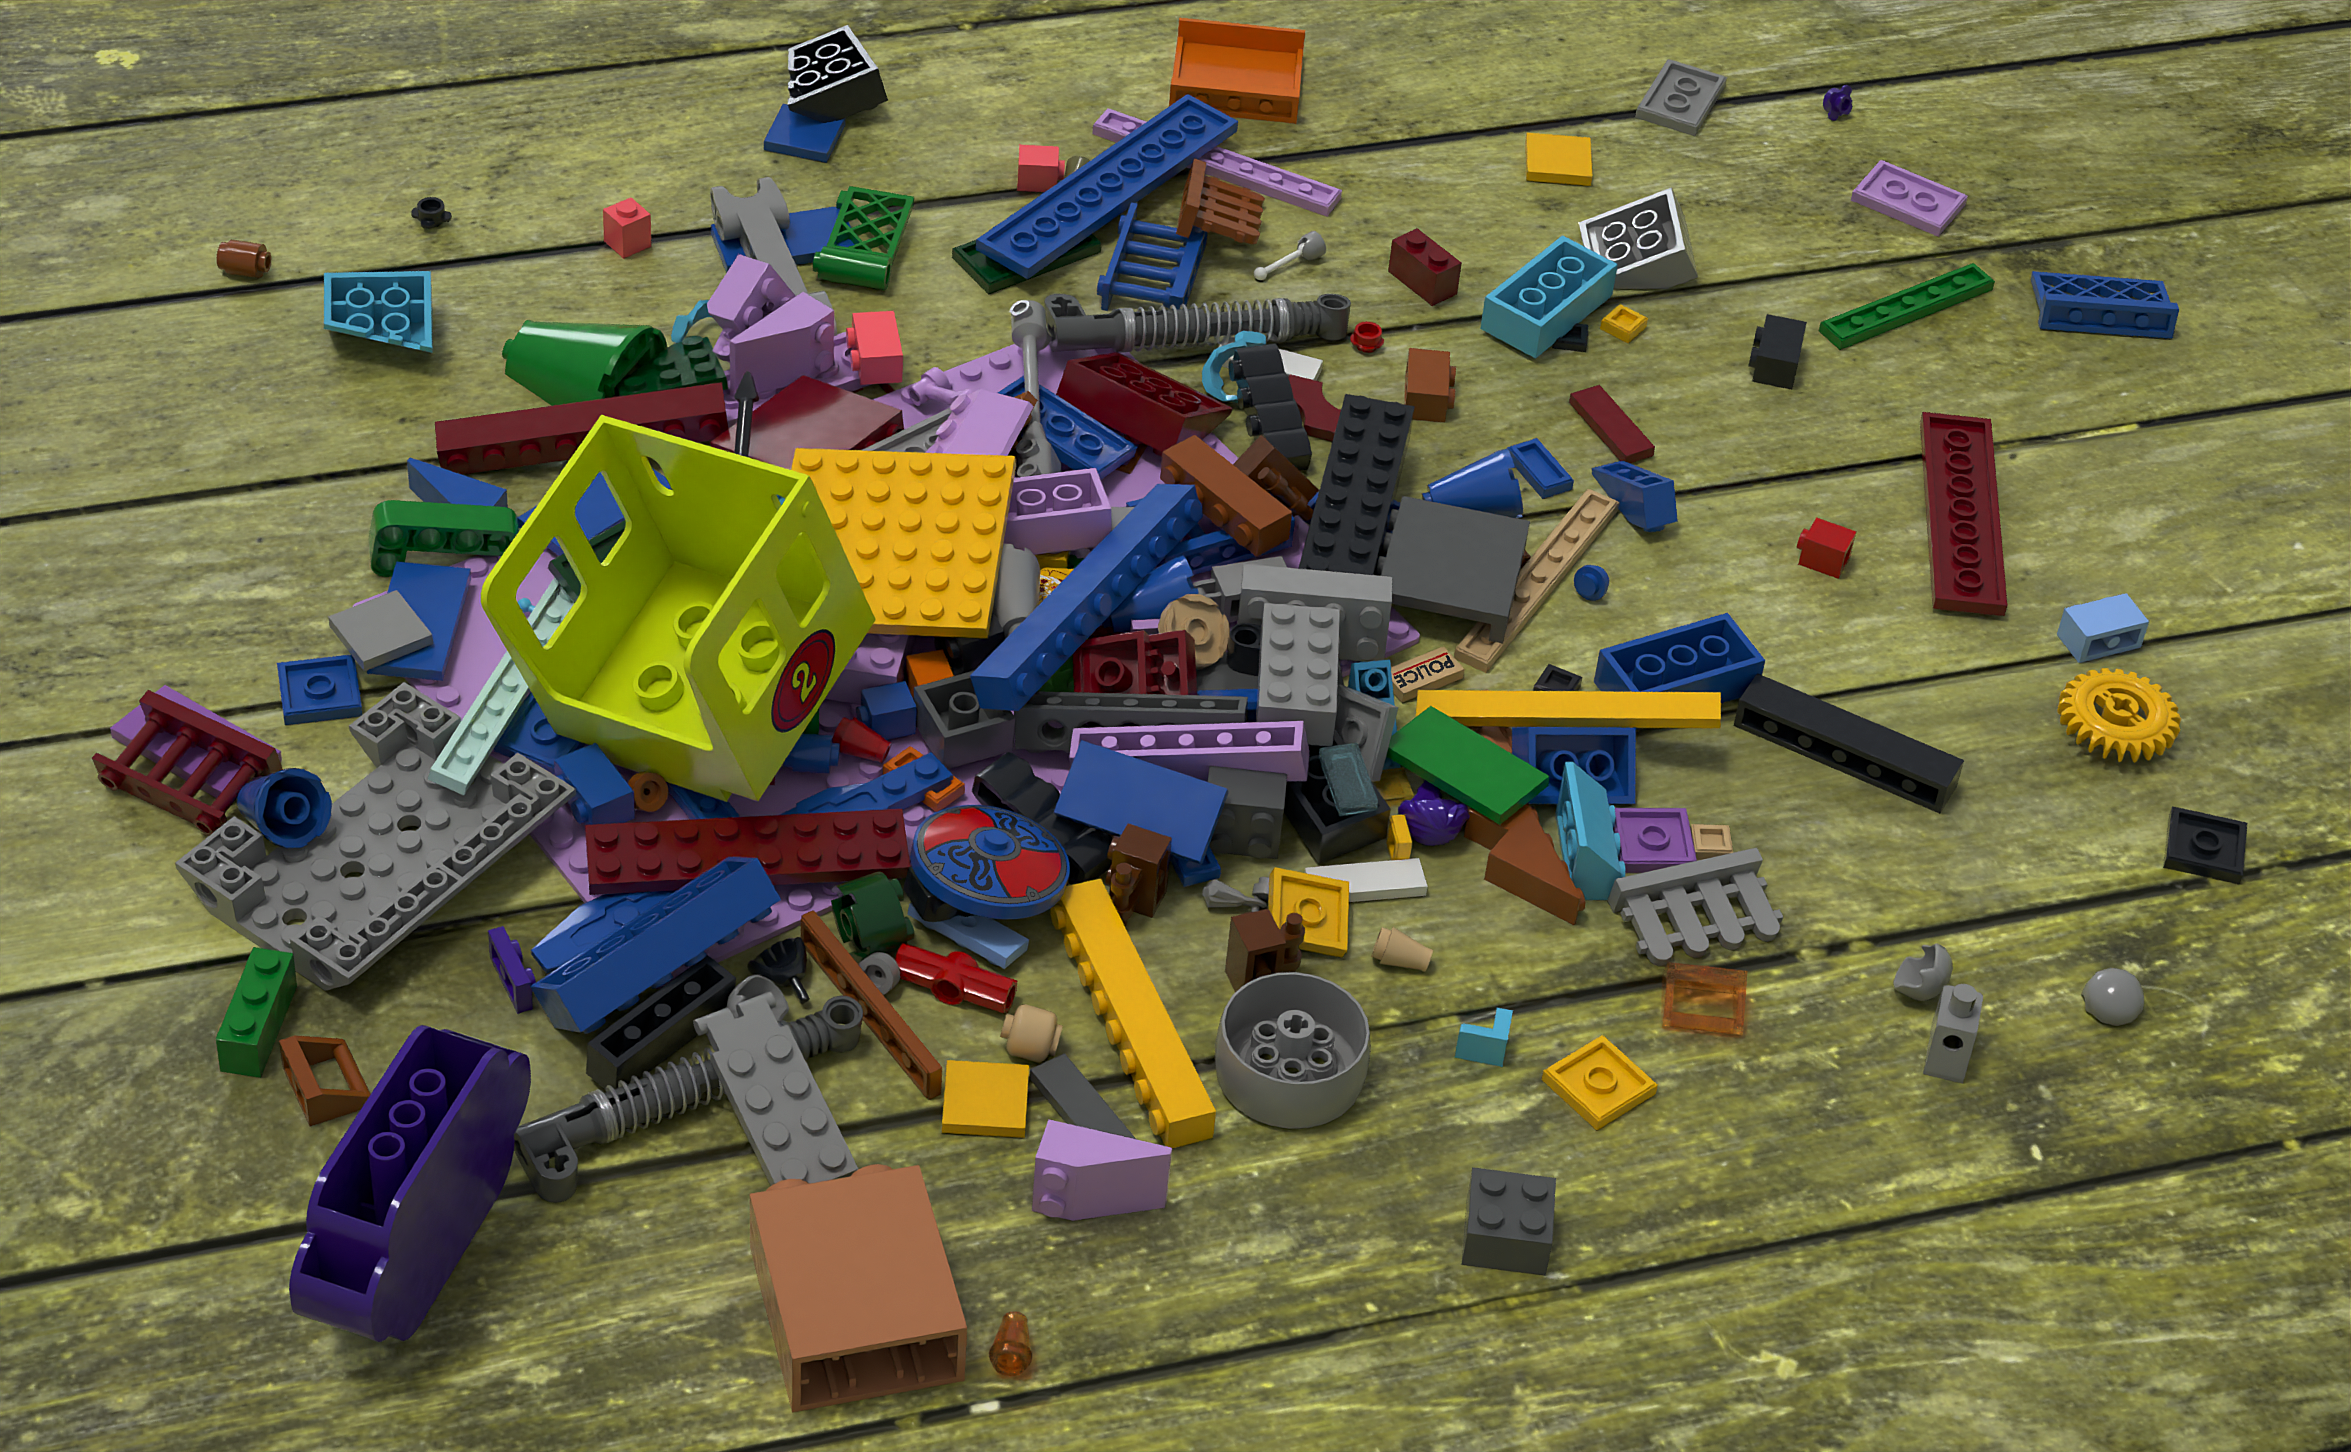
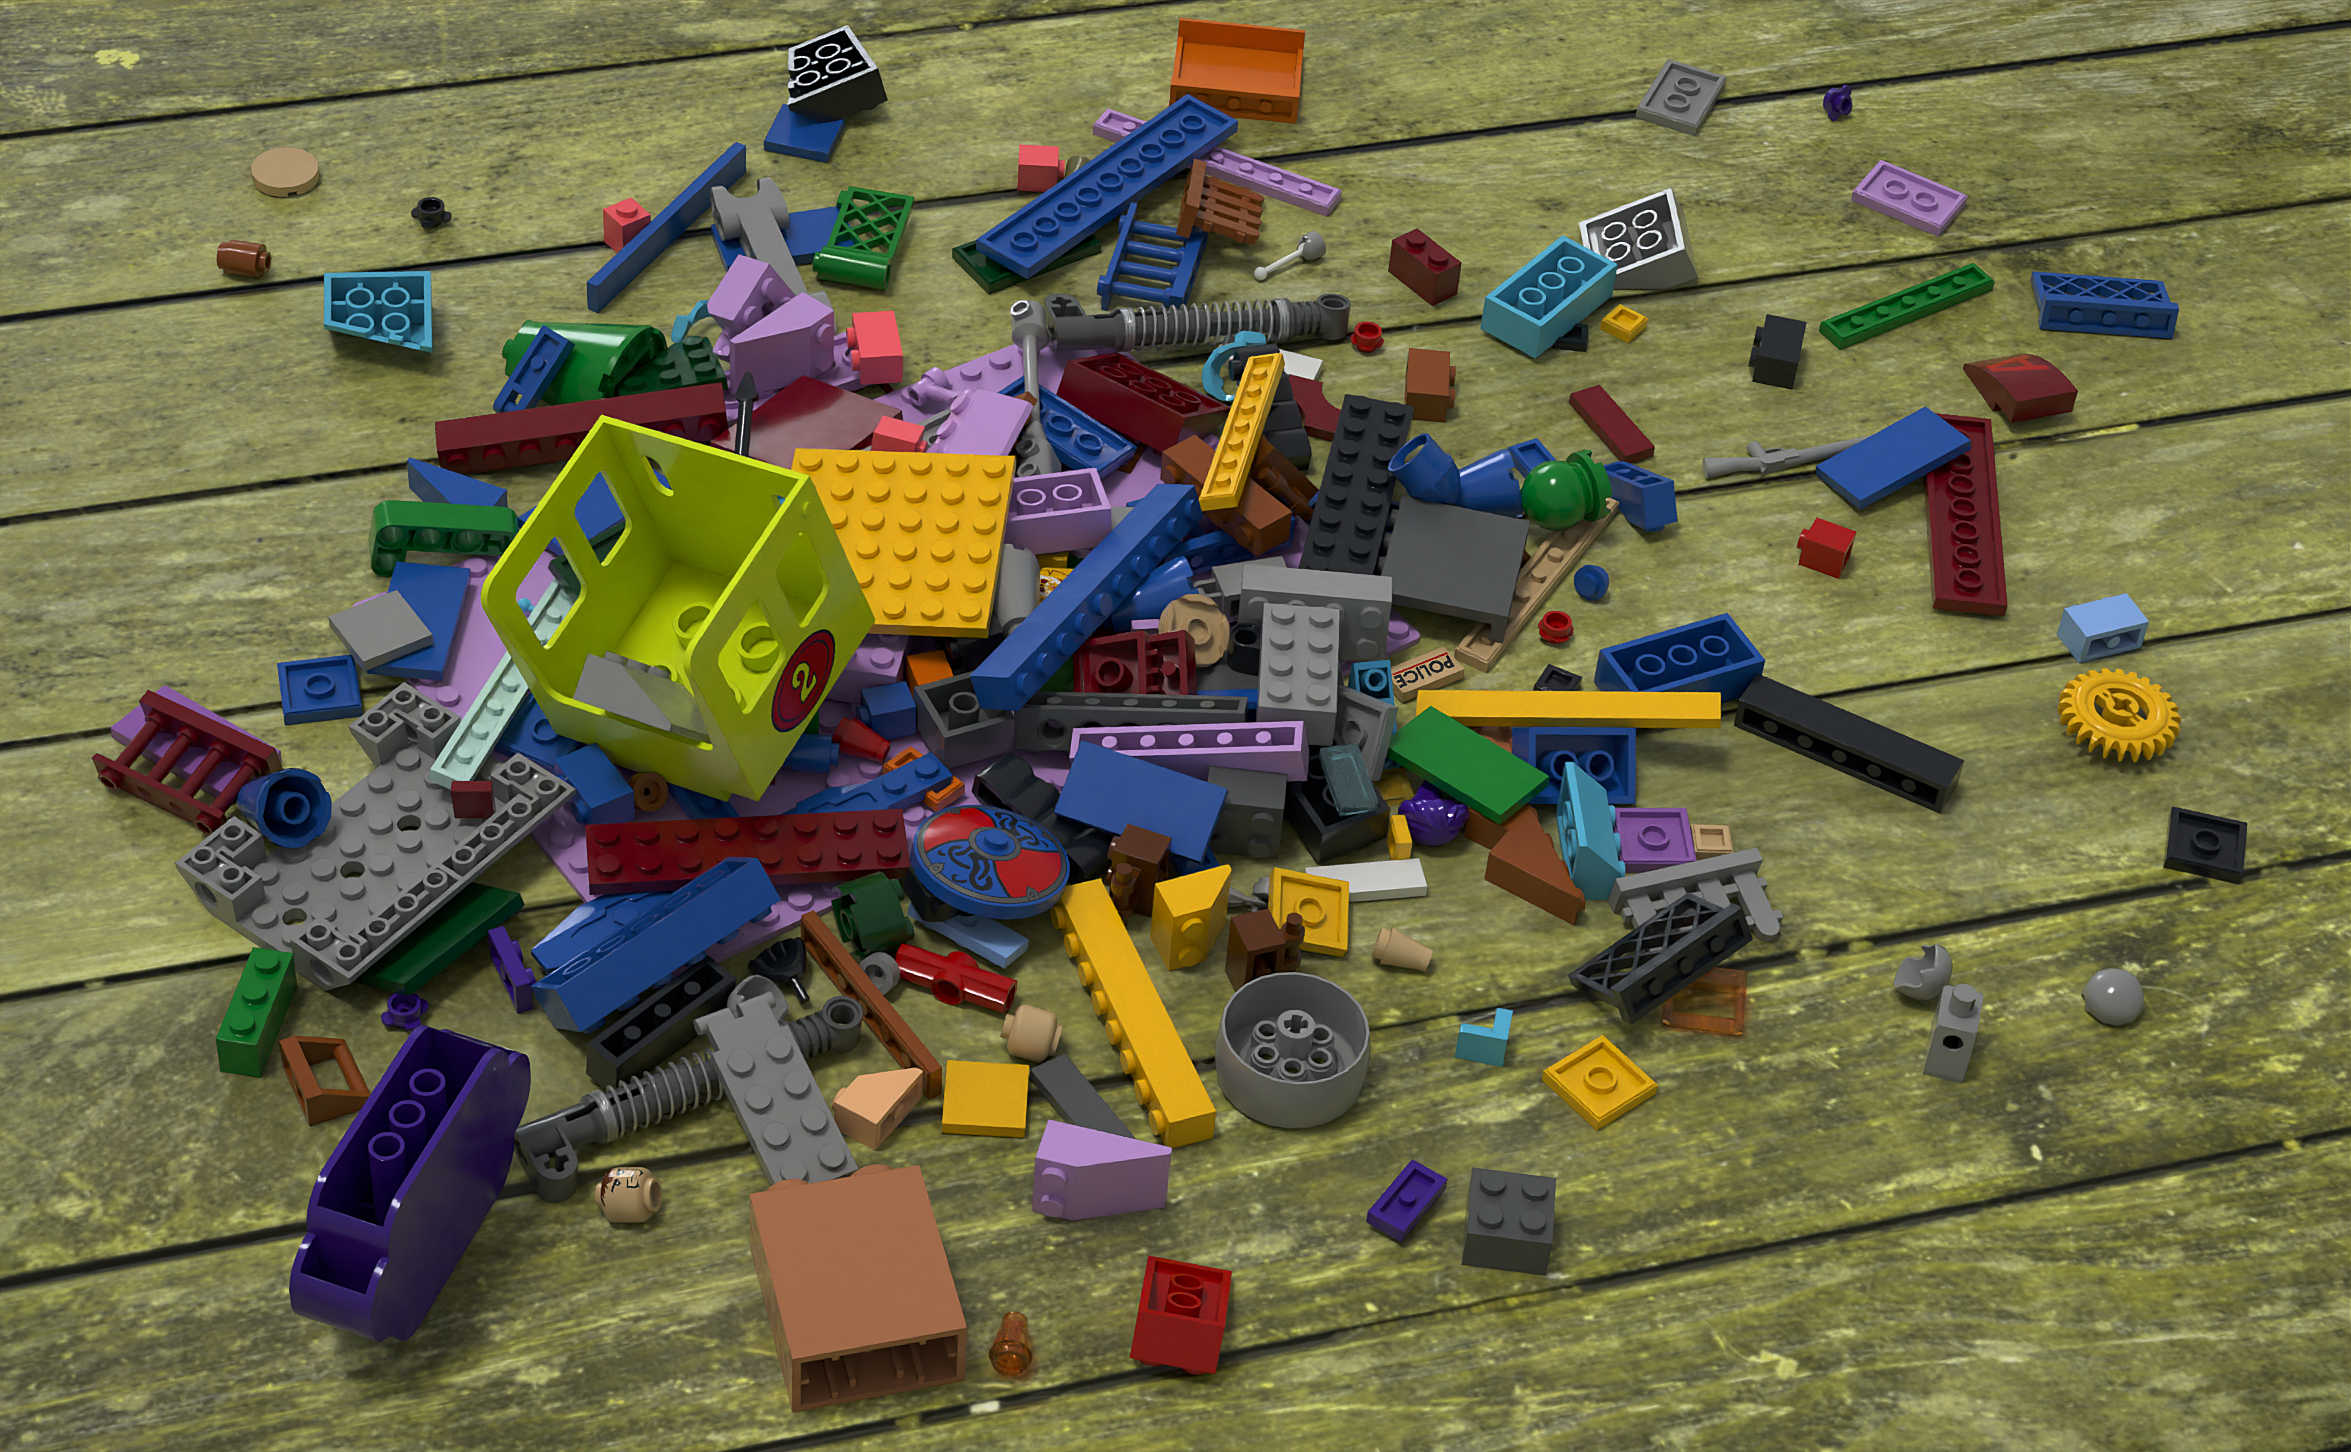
yellow tile [1525,132,1592,186] -> none
none -> tan tile [251,147,319,197]
none -> dark green tile [356,882,525,996]
none -> dark purple plate [381,993,429,1031]
none -> dark red tile [451,781,496,818]
none -> blue plate [493,325,575,413]
none -> light grey slope [573,651,712,744]
none -> blue tile [586,142,746,313]
none -> tan head [595,1167,662,1223]
none -> light nougat slope [832,1067,923,1151]
none -> coral brick [871,416,928,453]
none -> red slope [1129,1255,1232,1374]
none -> yellow slope [1150,864,1232,971]
none -> yellow tile [1199,353,1285,511]
none -> dark purple plate [1366,1159,1448,1242]
none -> blue helmet [1388,433,1461,506]
none -> green tile [1520,449,1612,531]
none -> red plate [1538,611,1574,644]
none -> black fence [1568,892,1753,1025]
none -> light grey piece [1702,435,1872,479]
none -> blue tile [1816,406,1971,510]
none -> dark red slope [1963,353,2078,423]

